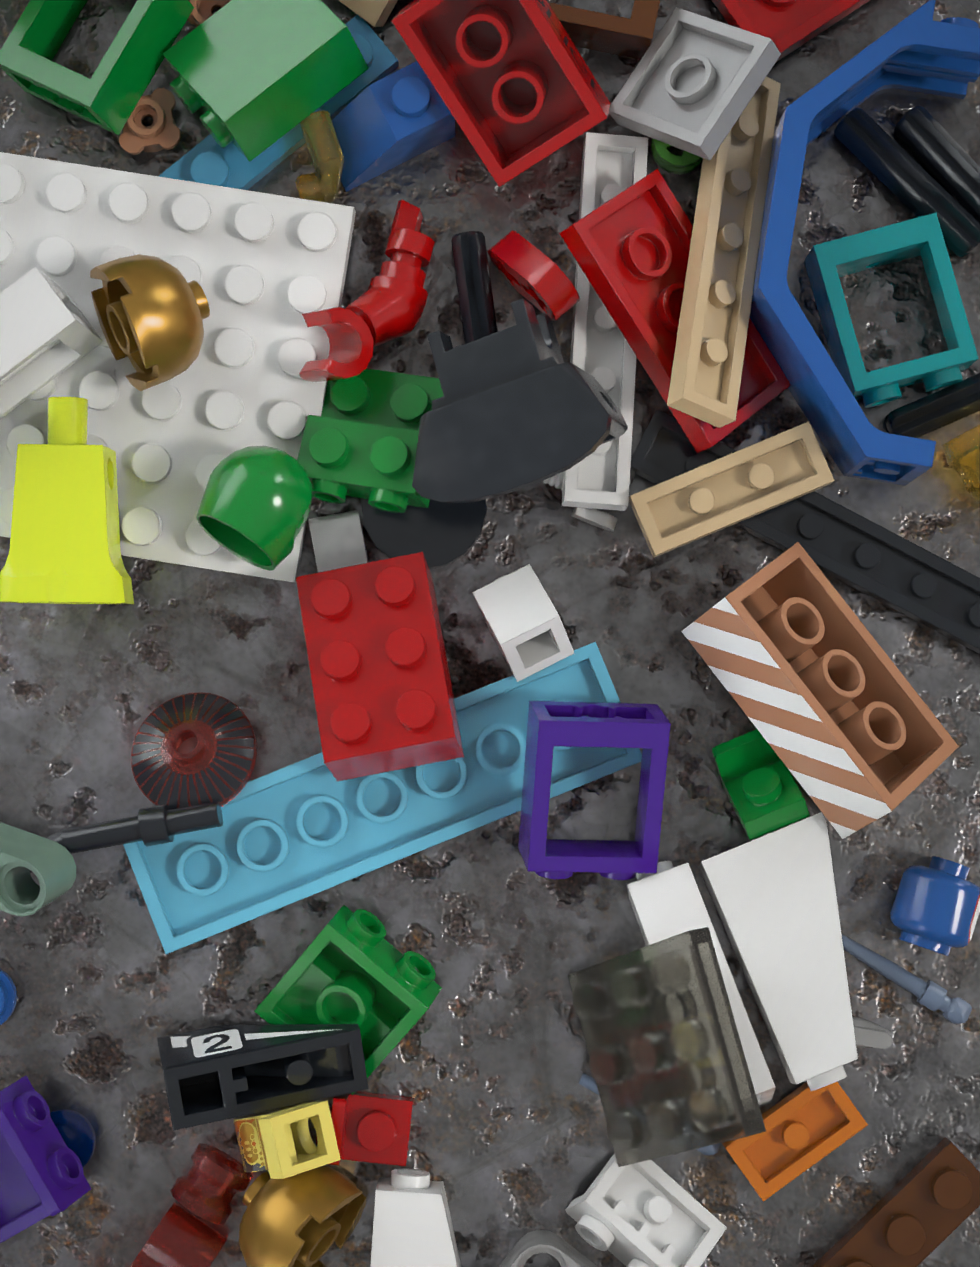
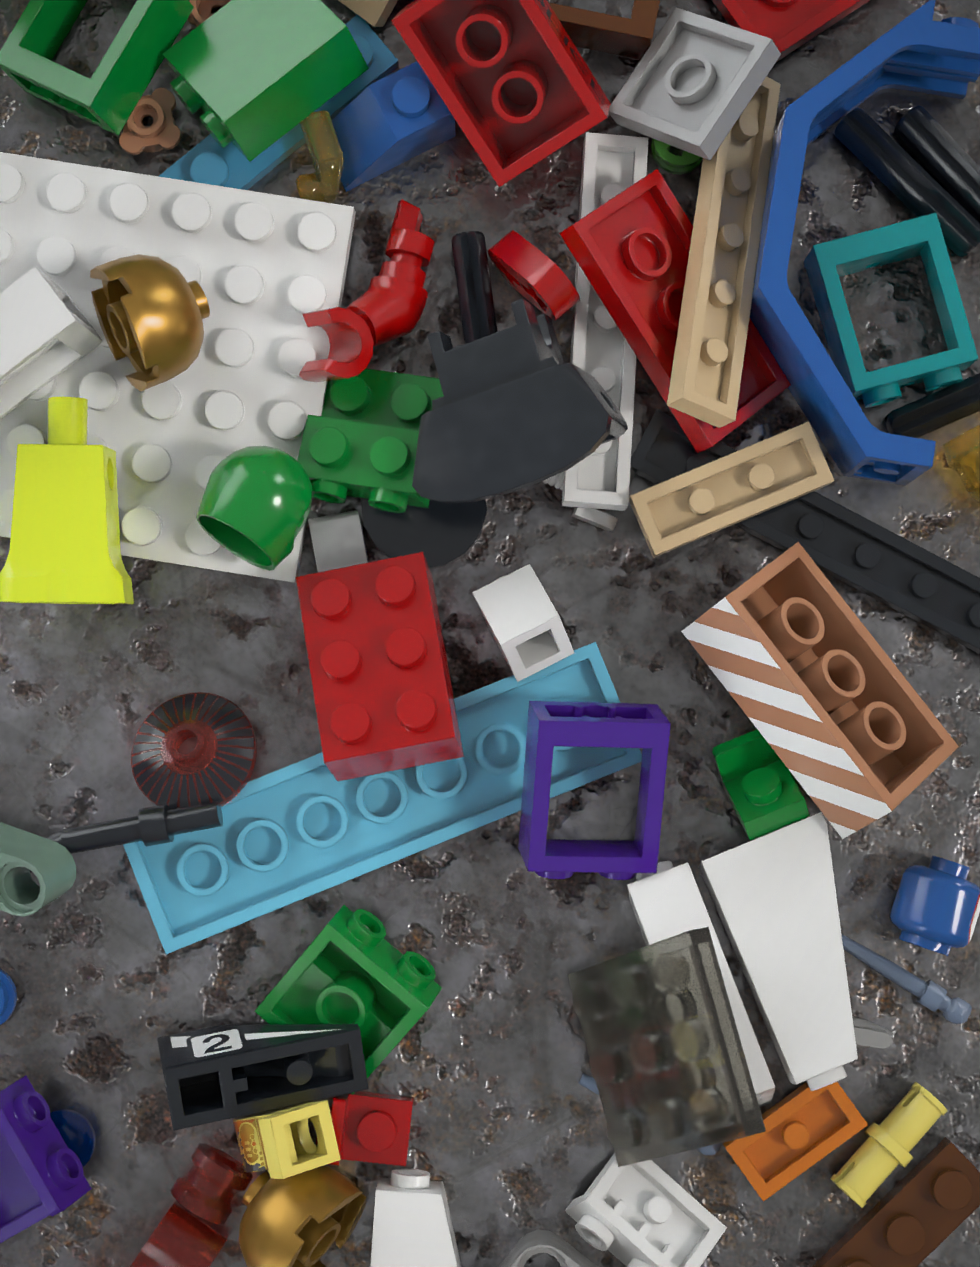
none -> light yellow pin [830,1082,948,1208]

